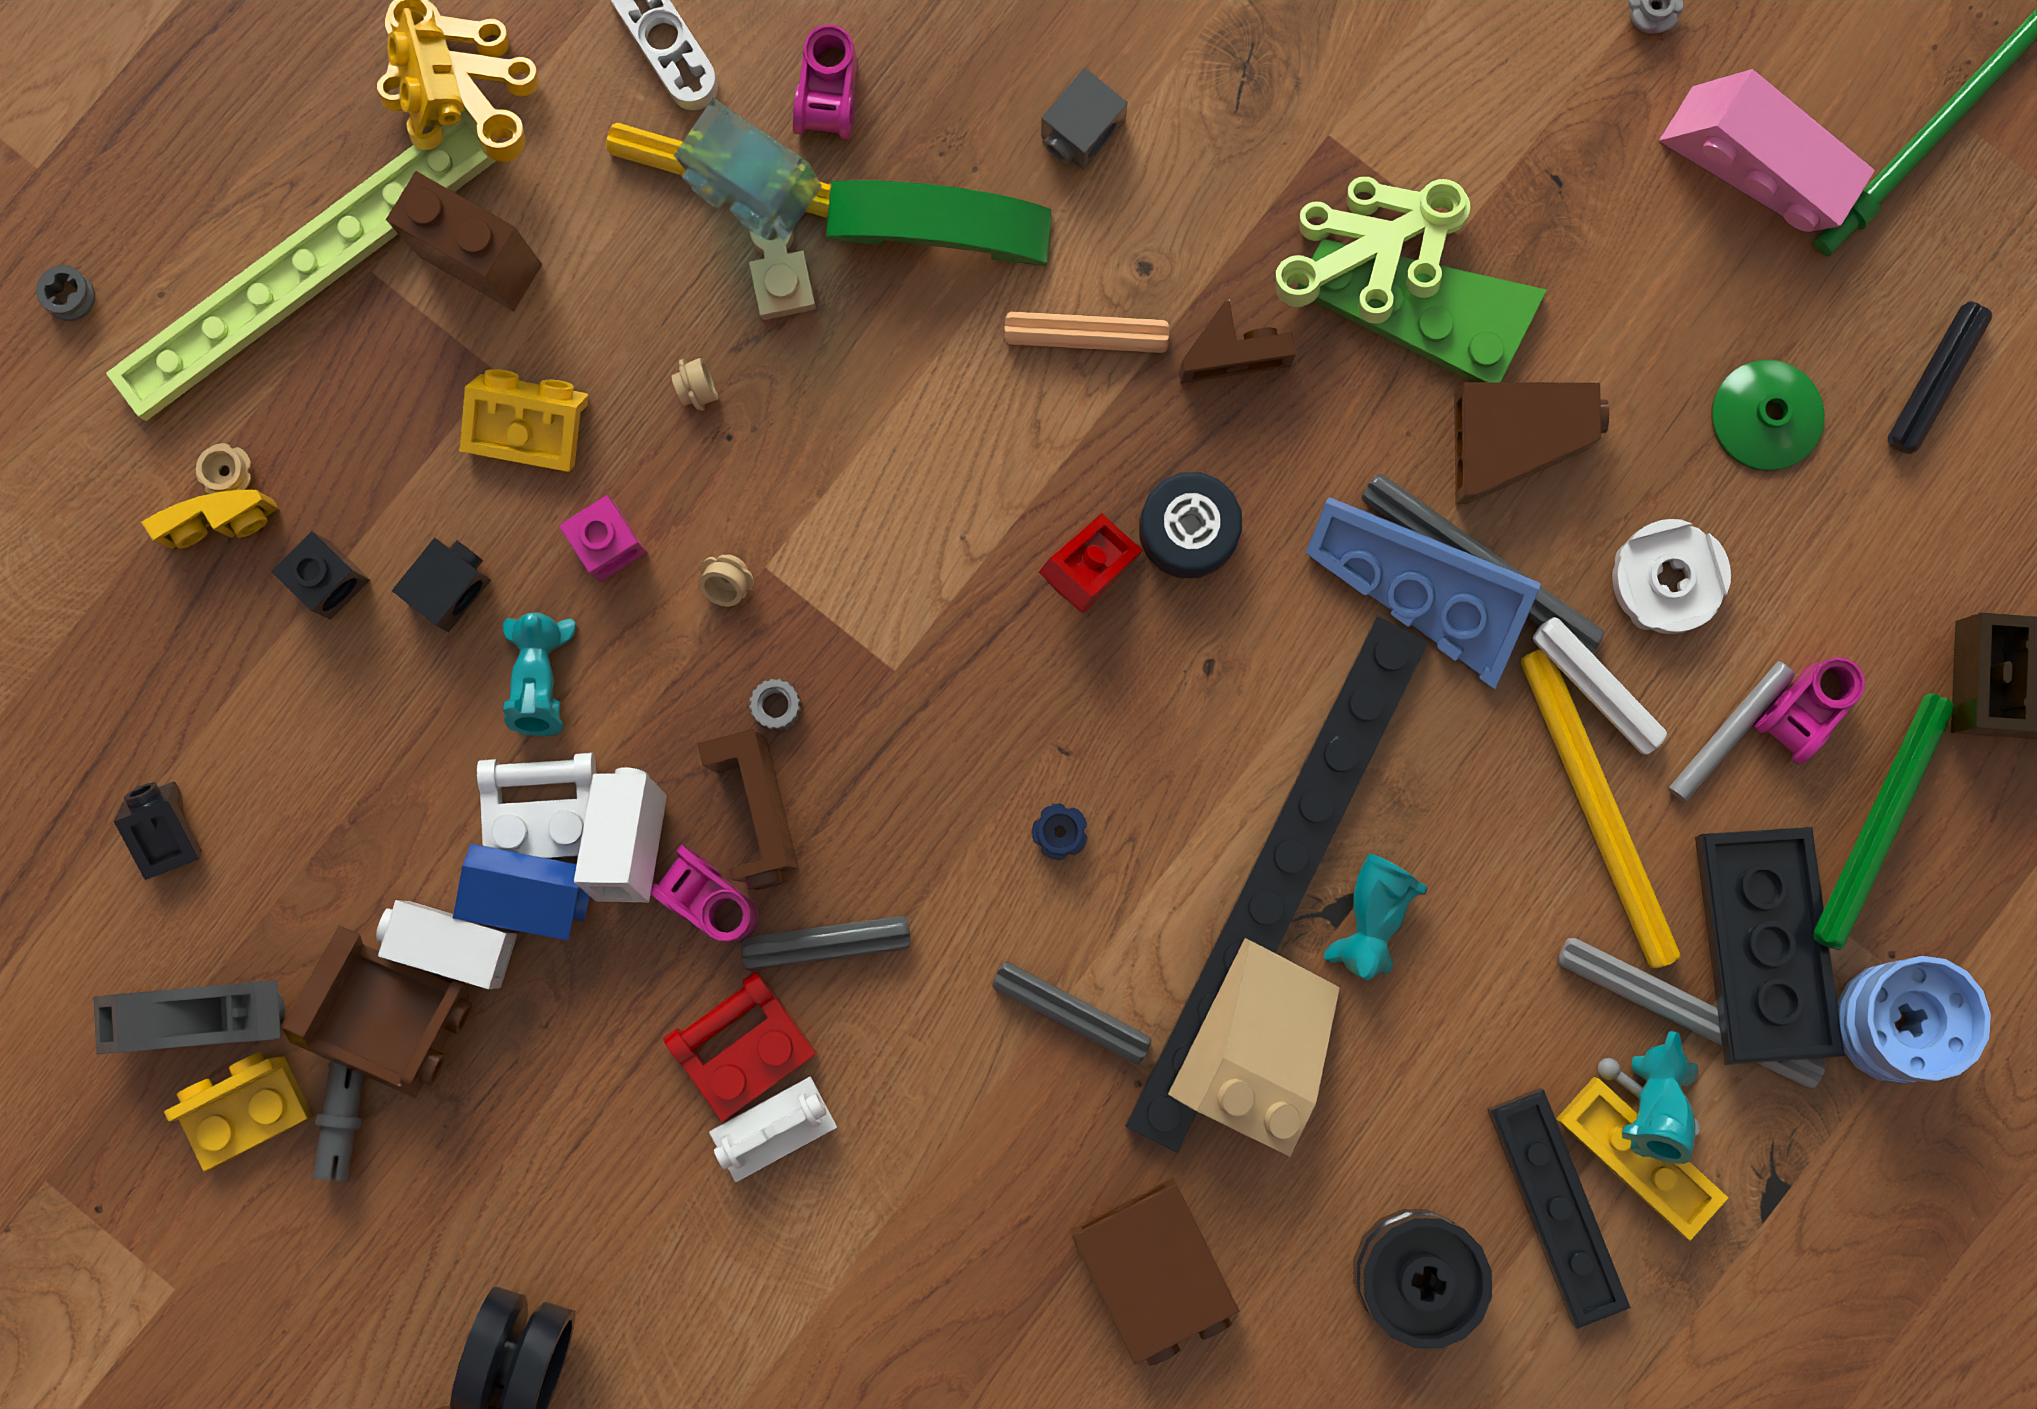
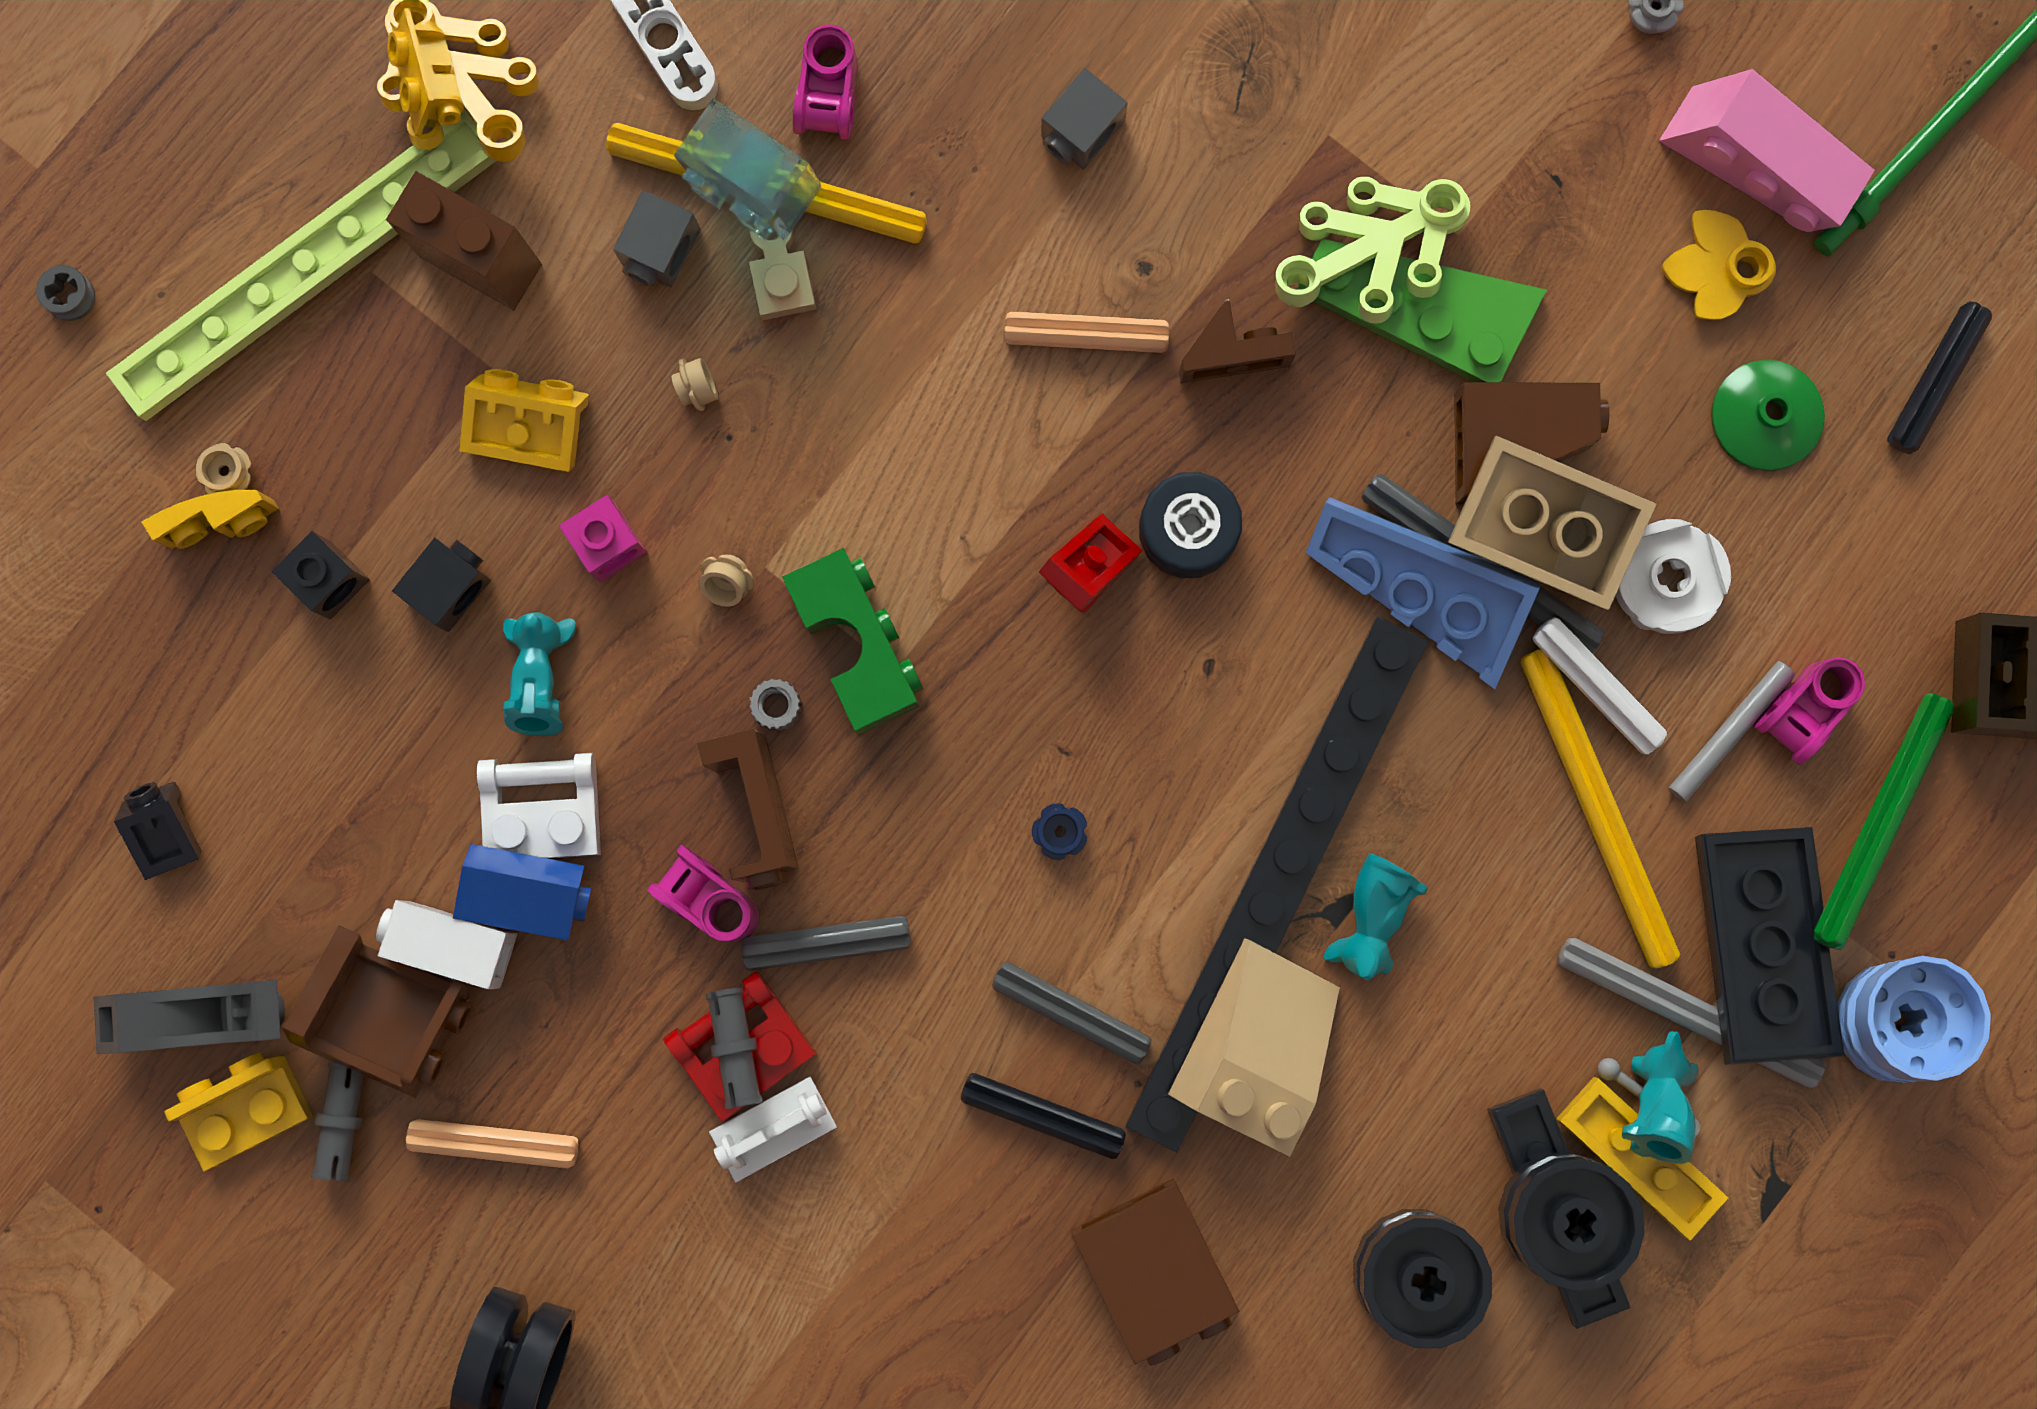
white brick [574,768,667,903] -> none
green slope [826,180,1052,266] -> none
none -> light nougat axle [406,1119,578,1169]
none -> dark grey brick [613,190,700,288]
none -> dark grey pin [706,987,762,1109]
none -> green arch [782,548,924,735]
none -> black axle [961,1073,1126,1159]
none -> tan slope [1448,436,1657,610]
none -> black wheel [1498,1152,1645,1291]
none -> yellow plate [1661,210,1776,320]

